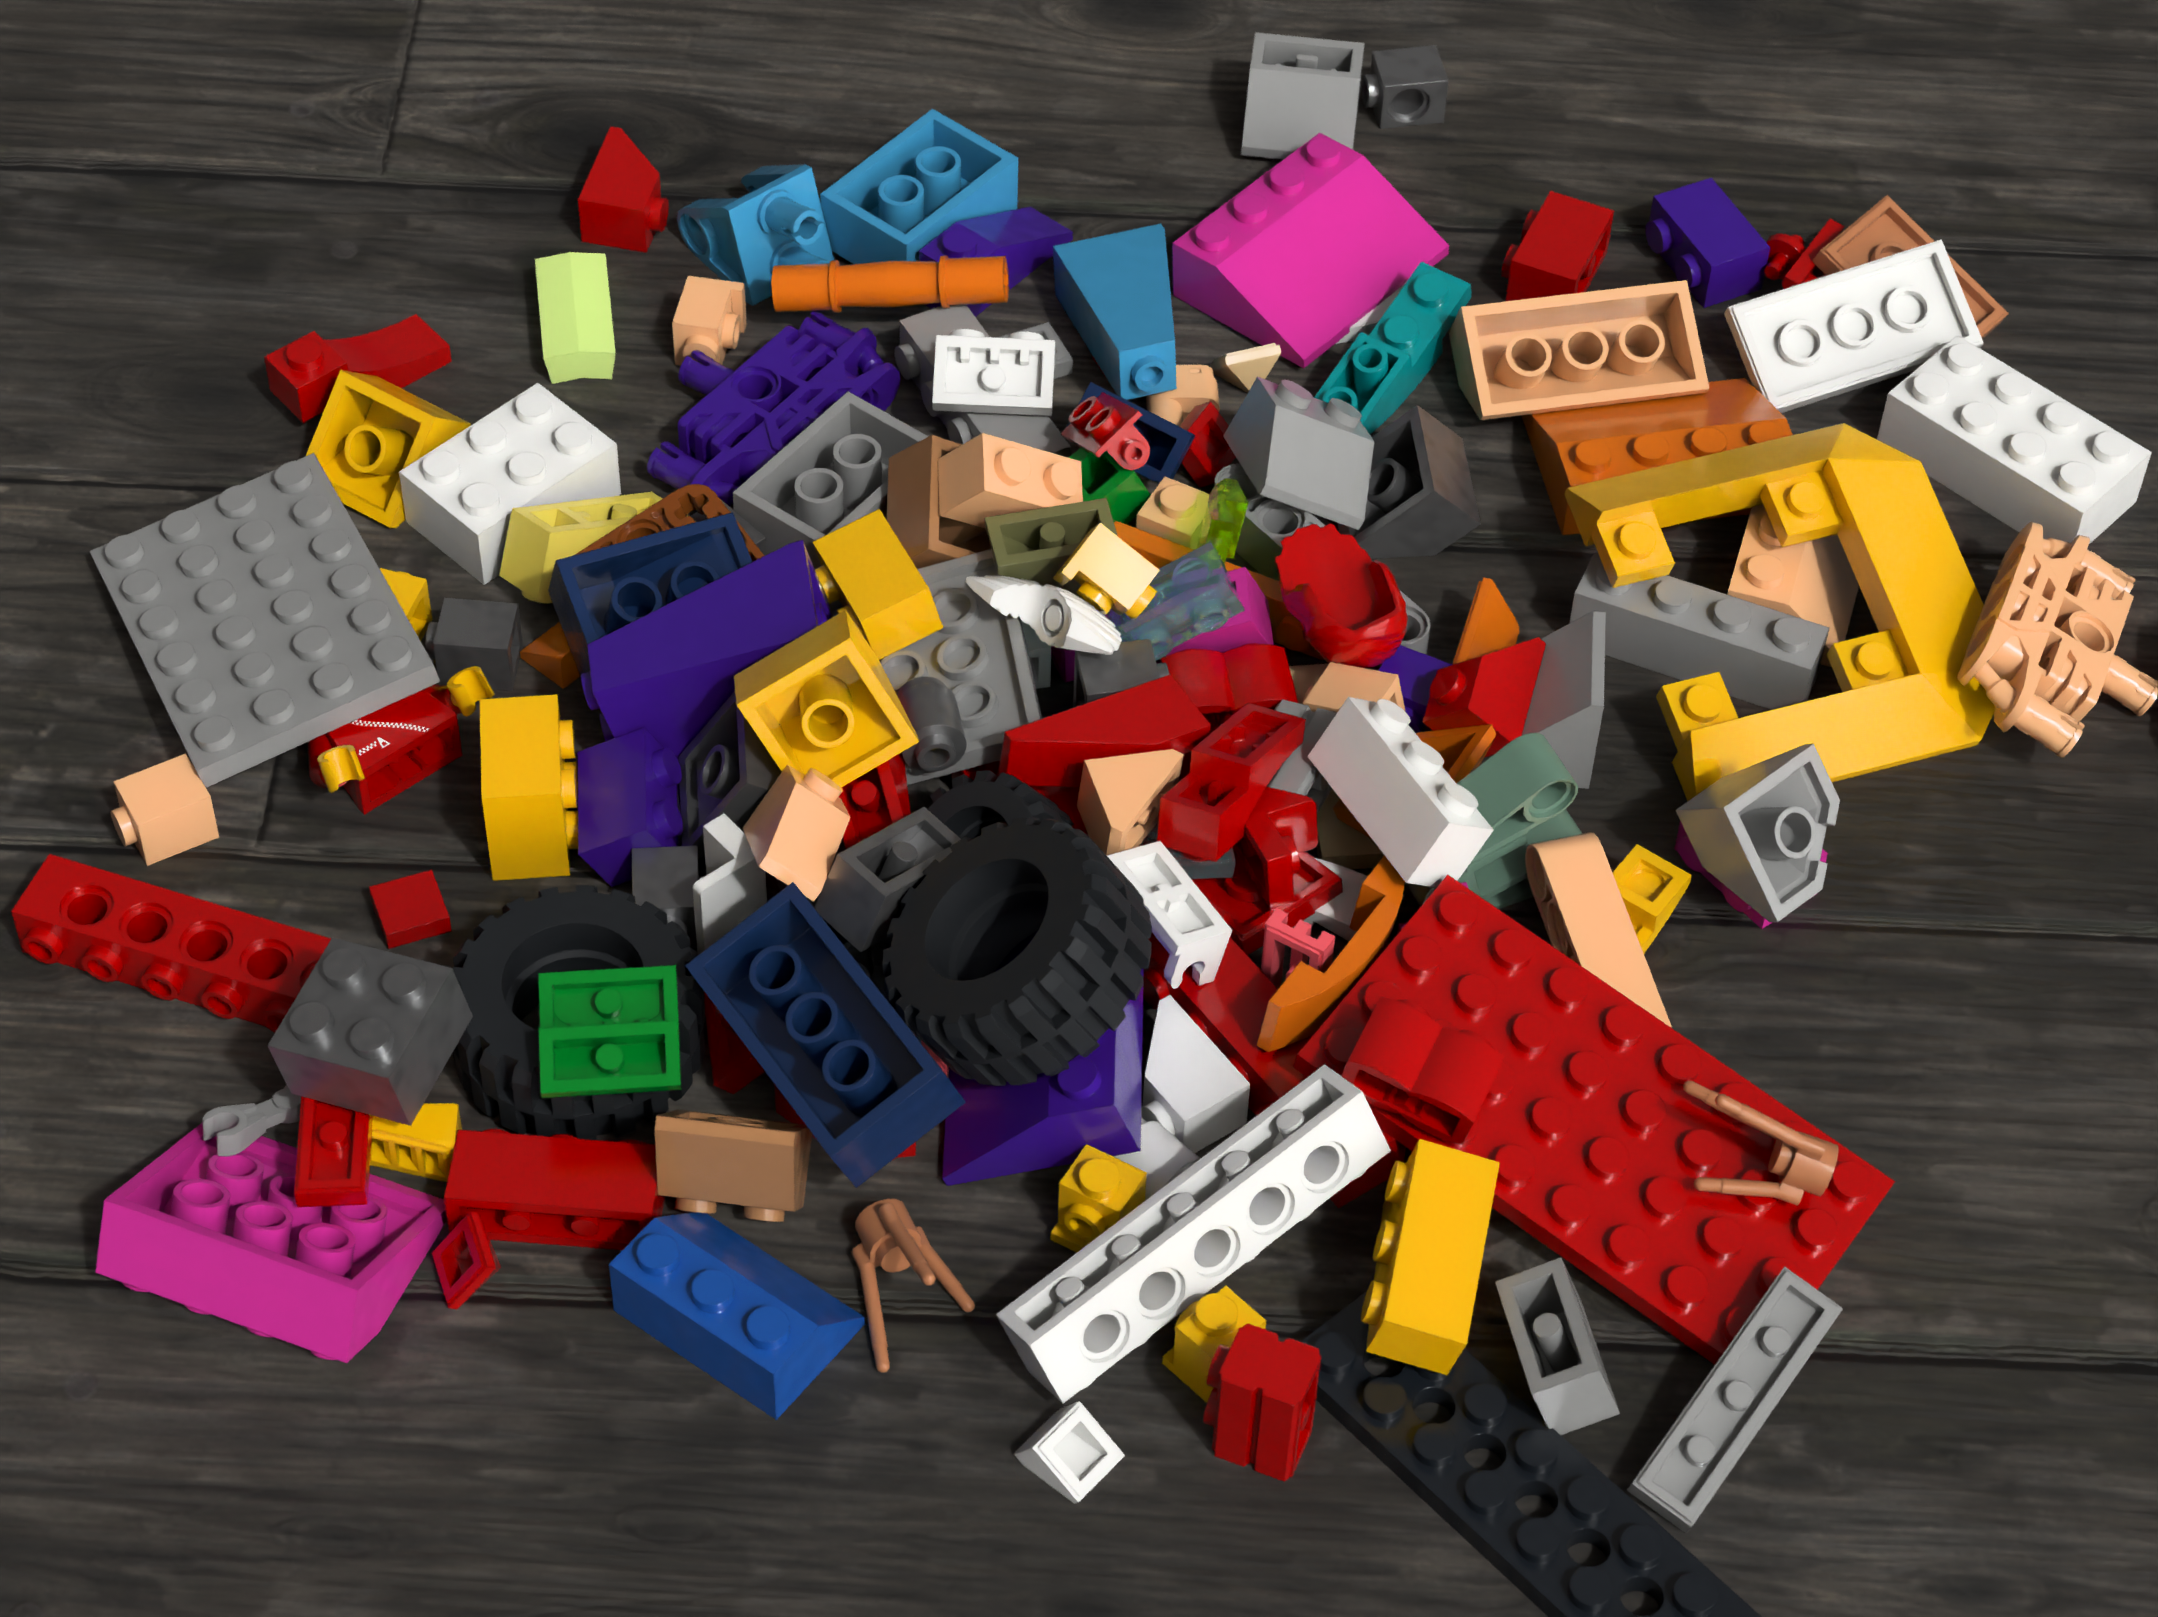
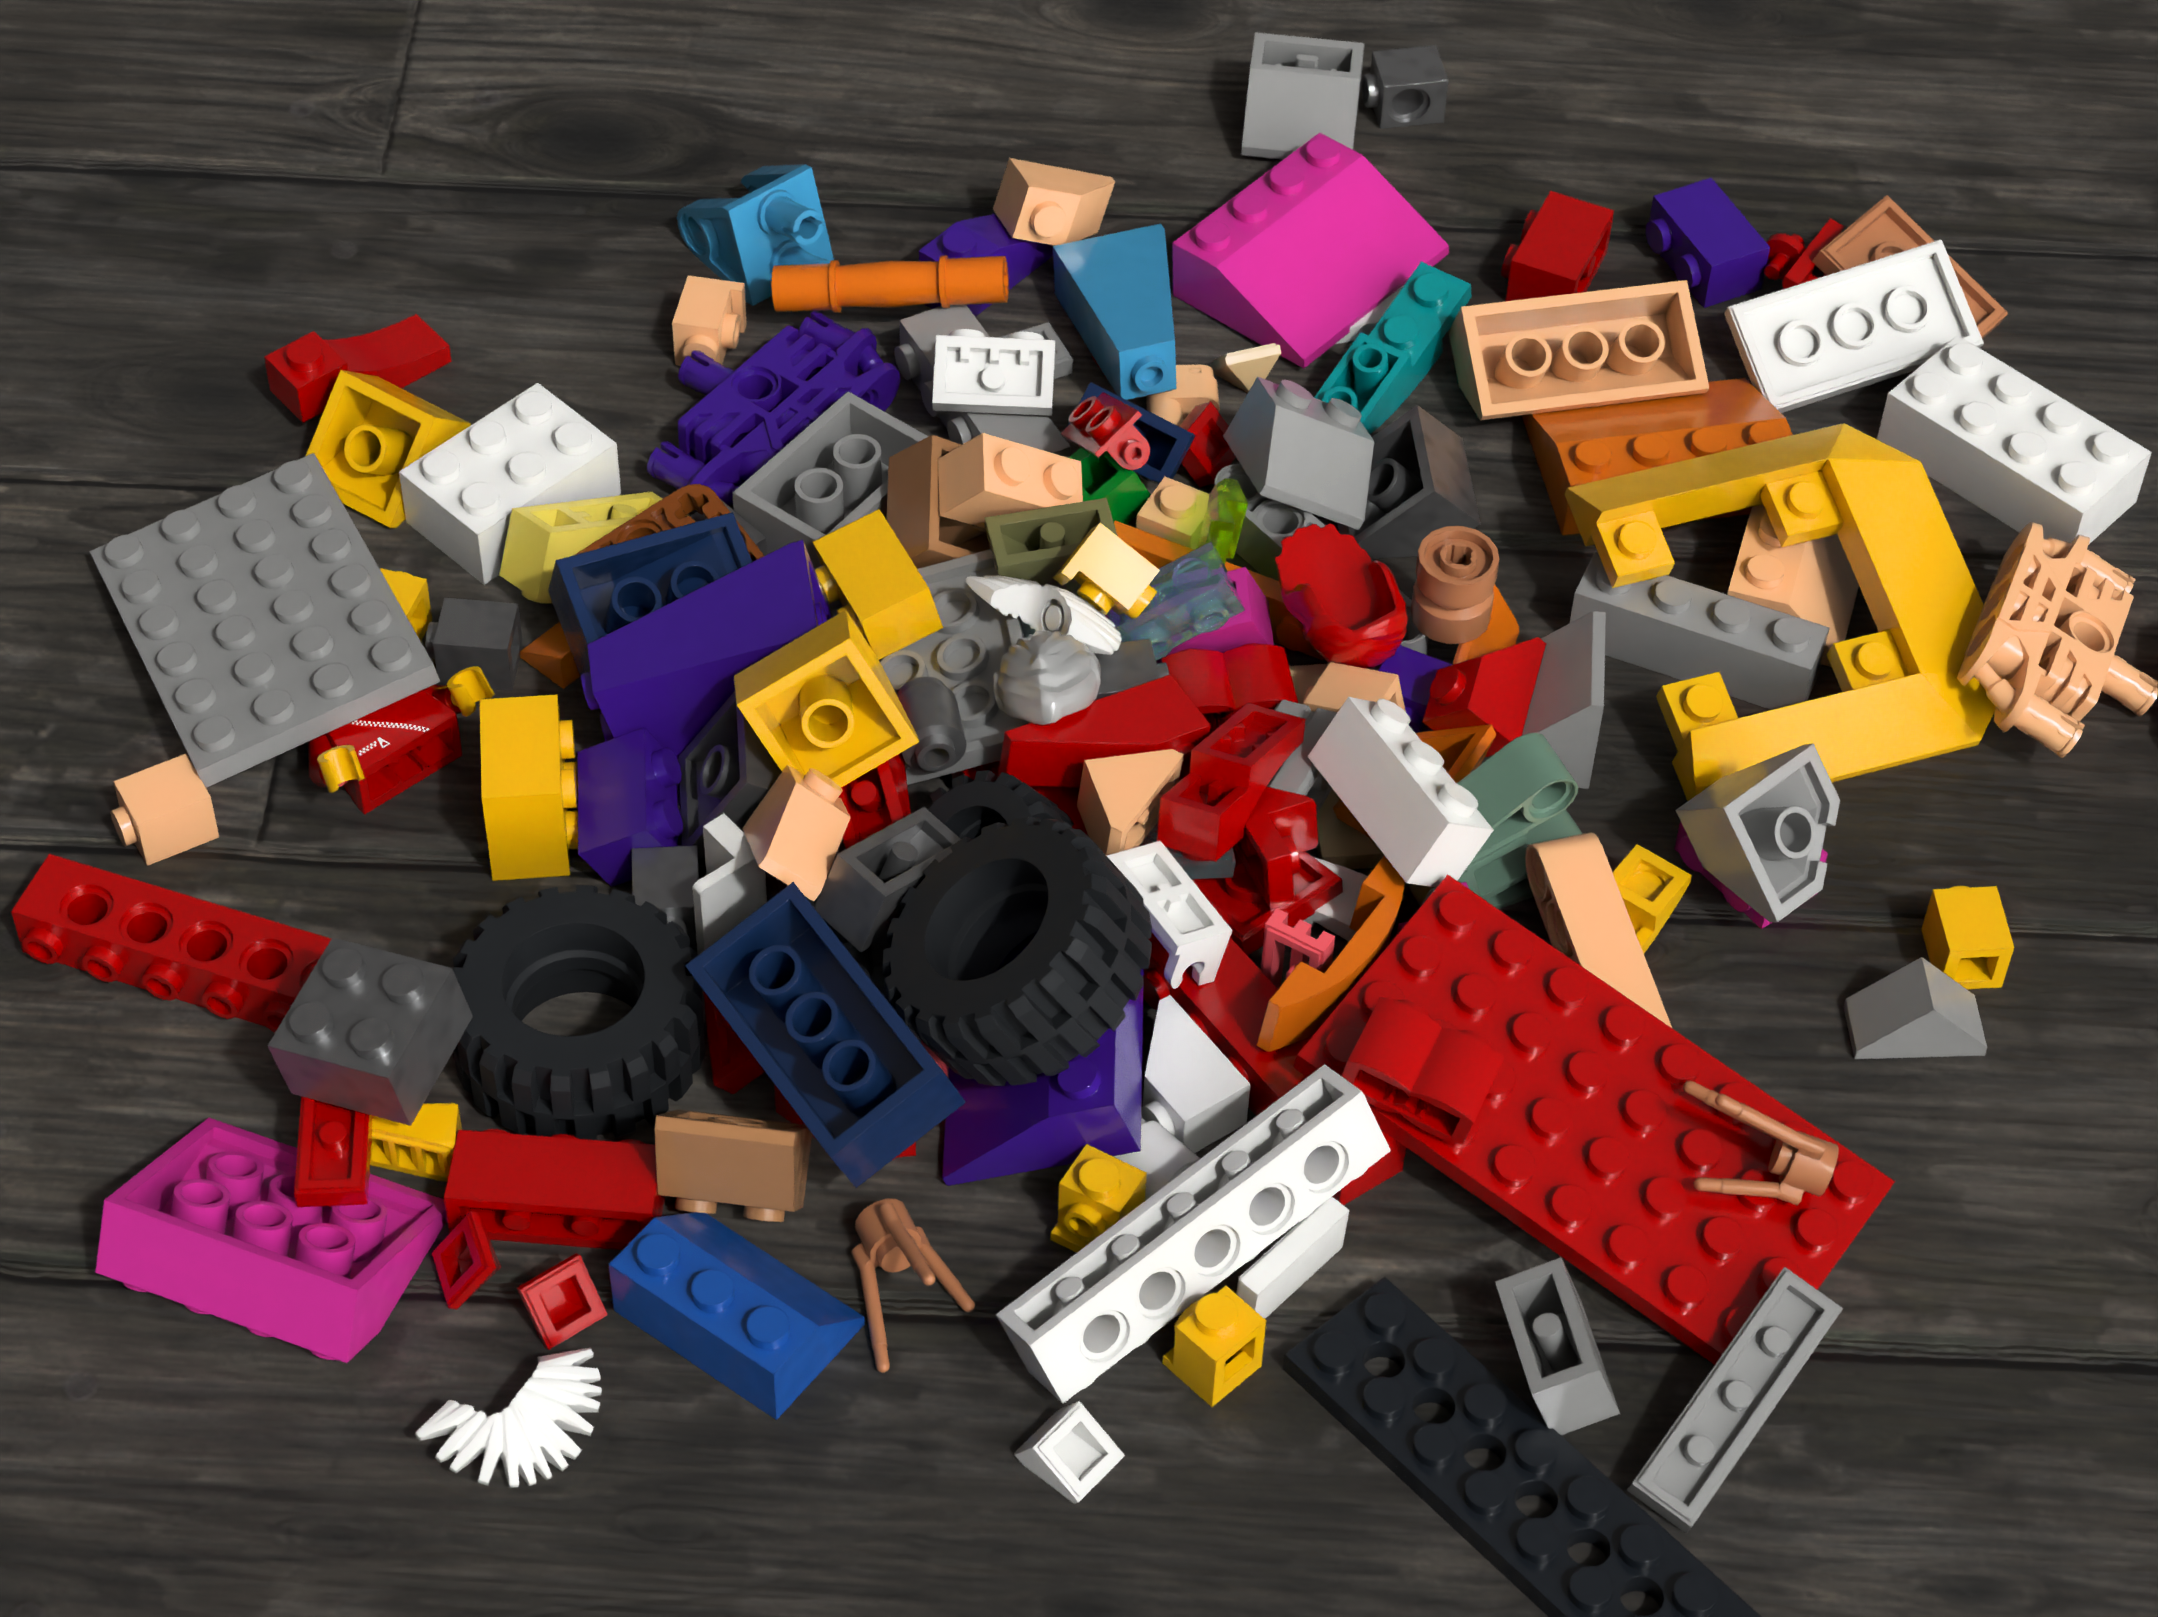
light grey piece [202,1084,301,1156] -> none
red tile [369,869,452,949] -> none
yellowish green piece [535,252,616,384] -> none
green slope [538,965,681,1098] -> none
red slope [578,126,669,253] -> none
dark azure brick [820,108,1018,264] -> none
red brick [1203,1323,1321,1482] -> none
yellow wedge [1361,1139,1500,1375] -> none
none -> white hair [415,1348,602,1488]
none -> slope [517,1253,608,1350]
none -> light nougat slope [993,158,1115,246]
none -> light grey hair [993,630,1101,725]
none -> white tile [1236,1197,1349,1319]
none -> nougat wheel [1411,526,1499,644]
none -> light grey slope [1843,957,1987,1059]
none -> yellow brick [1921,886,2014,989]

